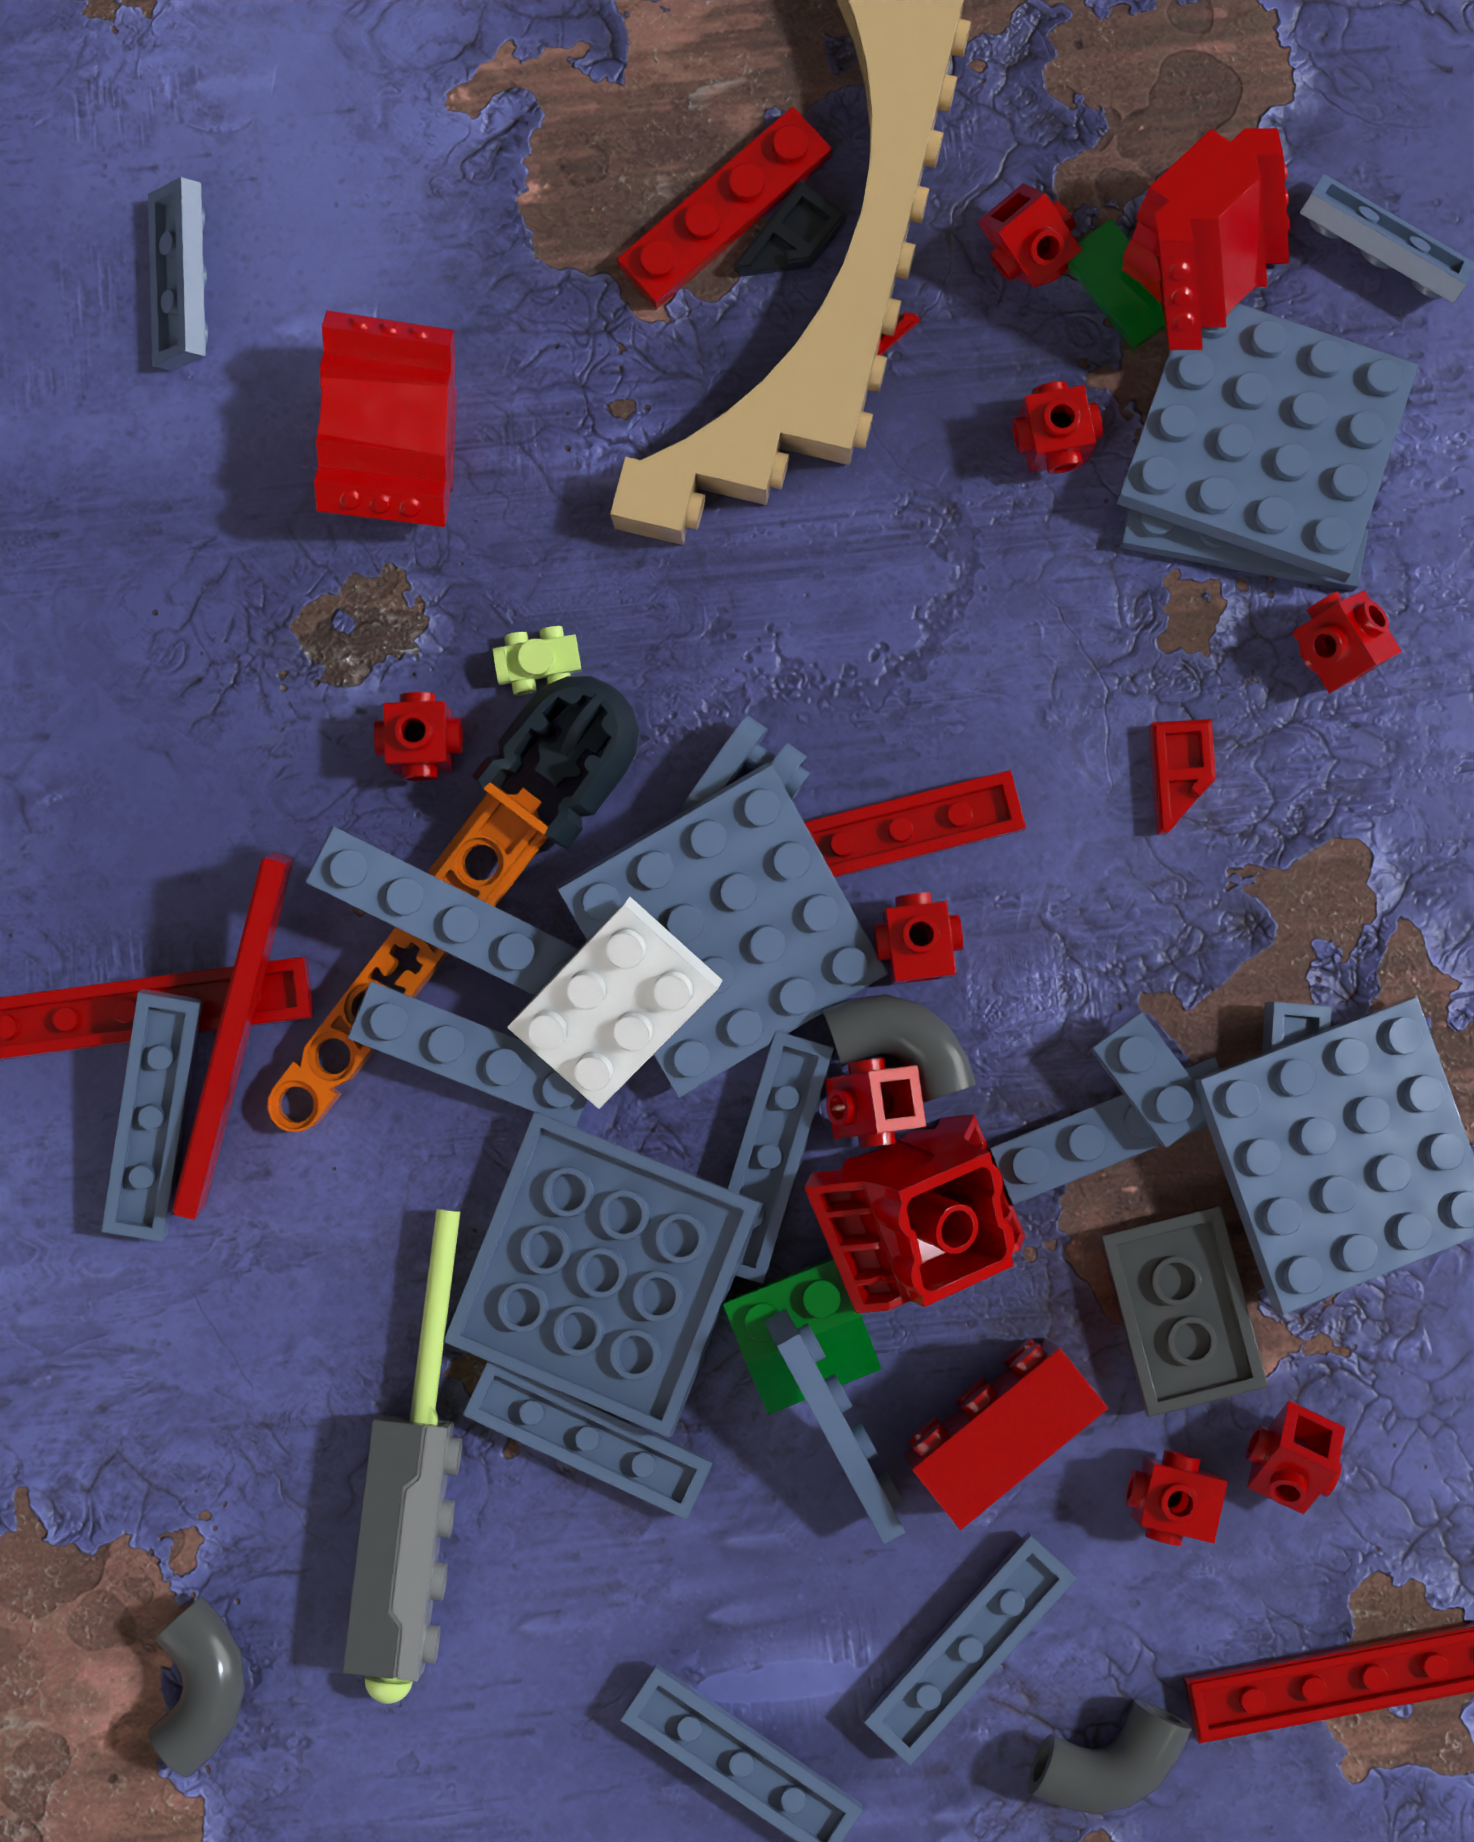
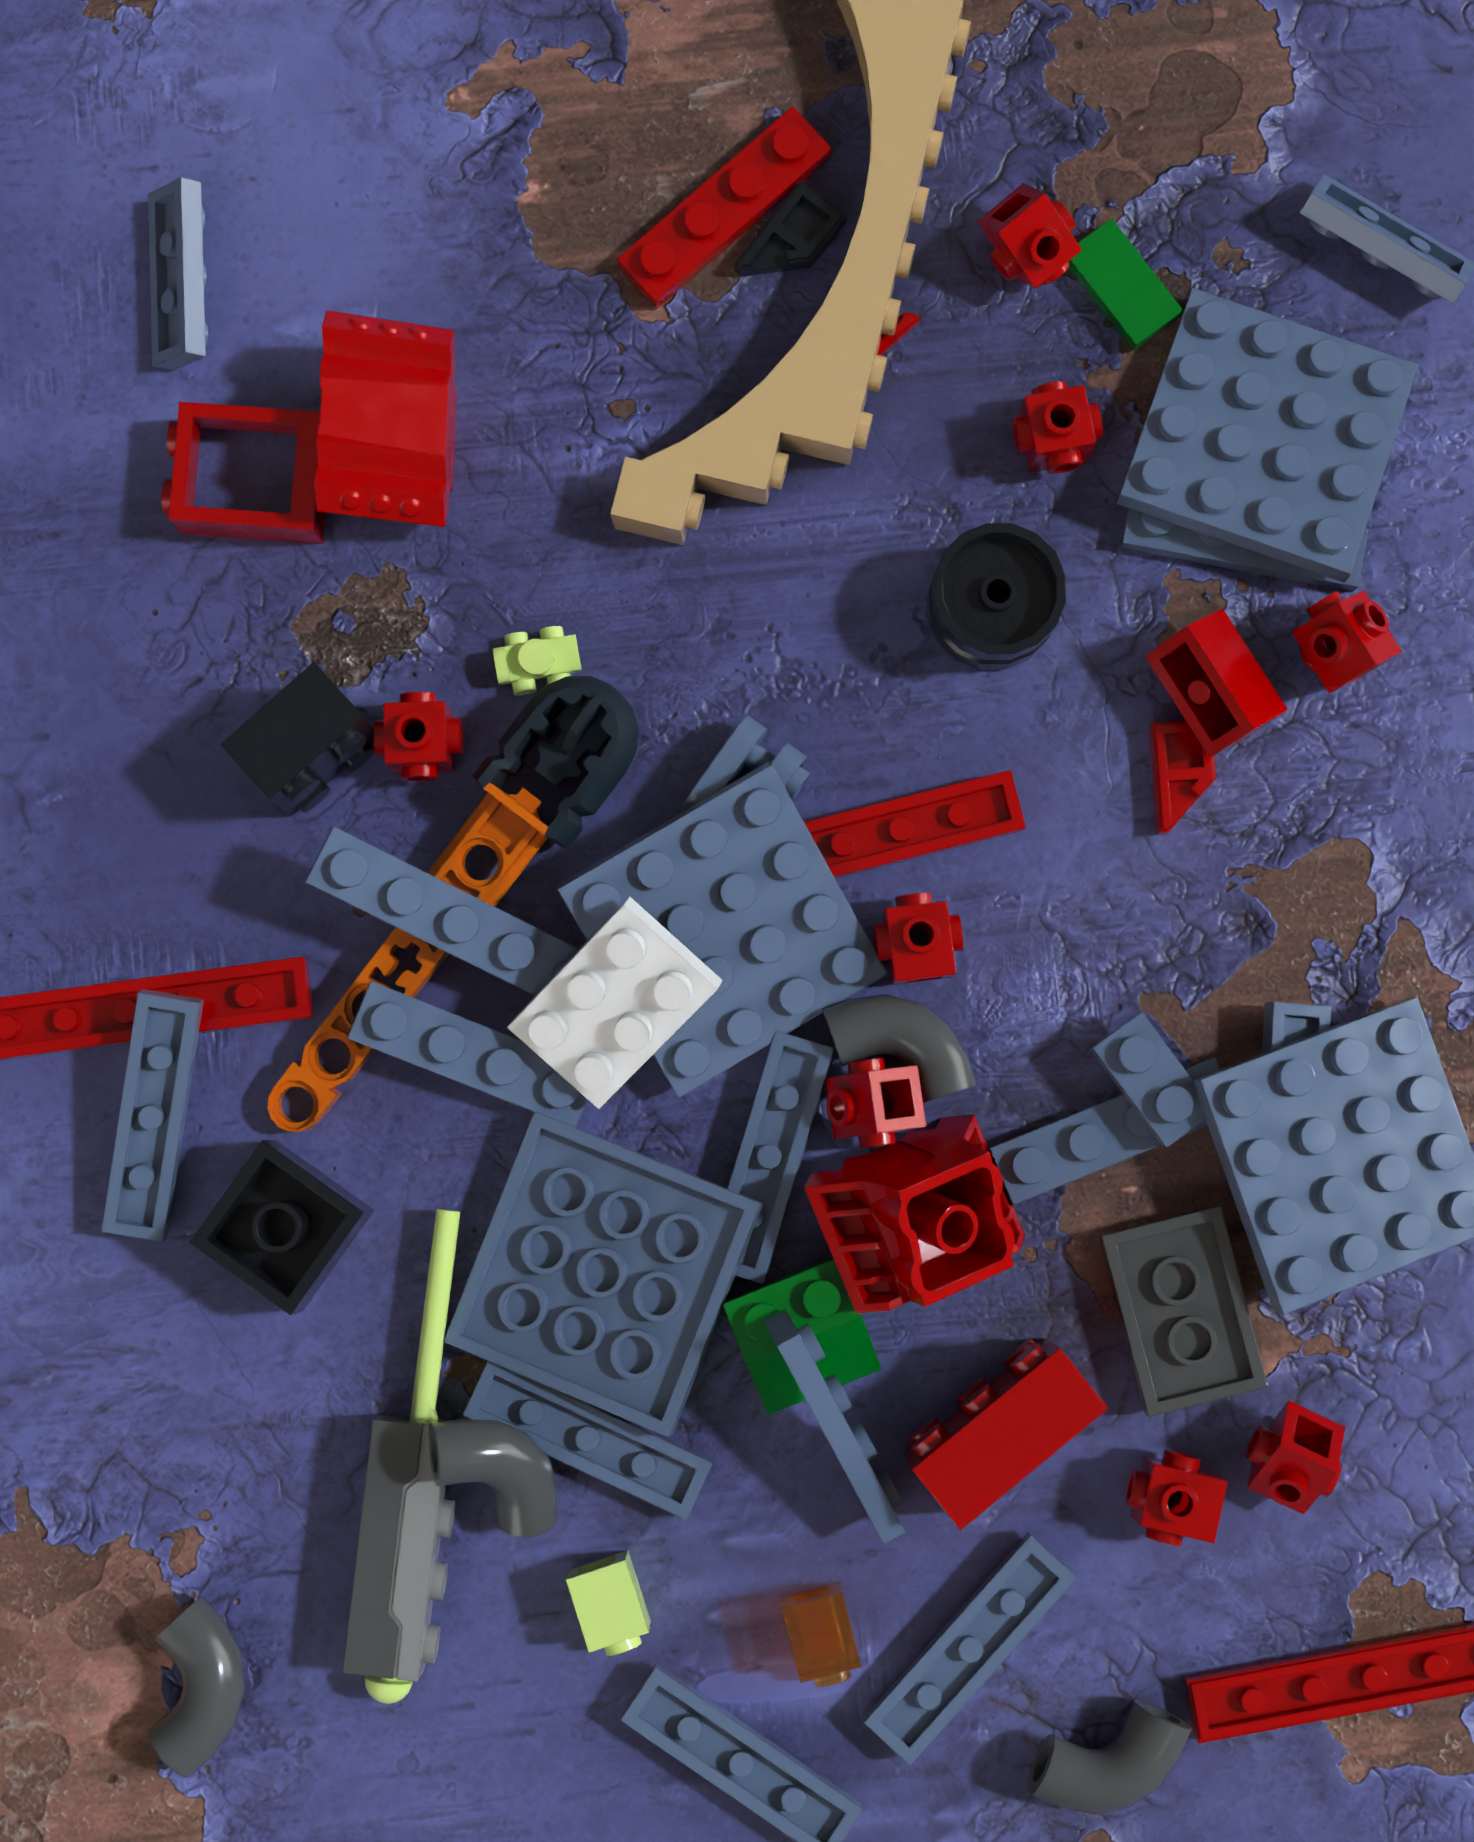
red tile [172,852,295,1220] -> none
red slope [1121,128,1290,350] -> none
none -> red window [161,401,326,544]
none -> black brick [189,1140,374,1316]
none -> black brick [220,662,375,815]
none -> dark grey cylinder [428,1419,557,1537]
none -> yellowish green brick [566,1550,651,1656]
none -> clear orange brick [781,1582,861,1687]
none -> black wheel [927,523,1066,670]
none -> red brick [1145,609,1288,758]

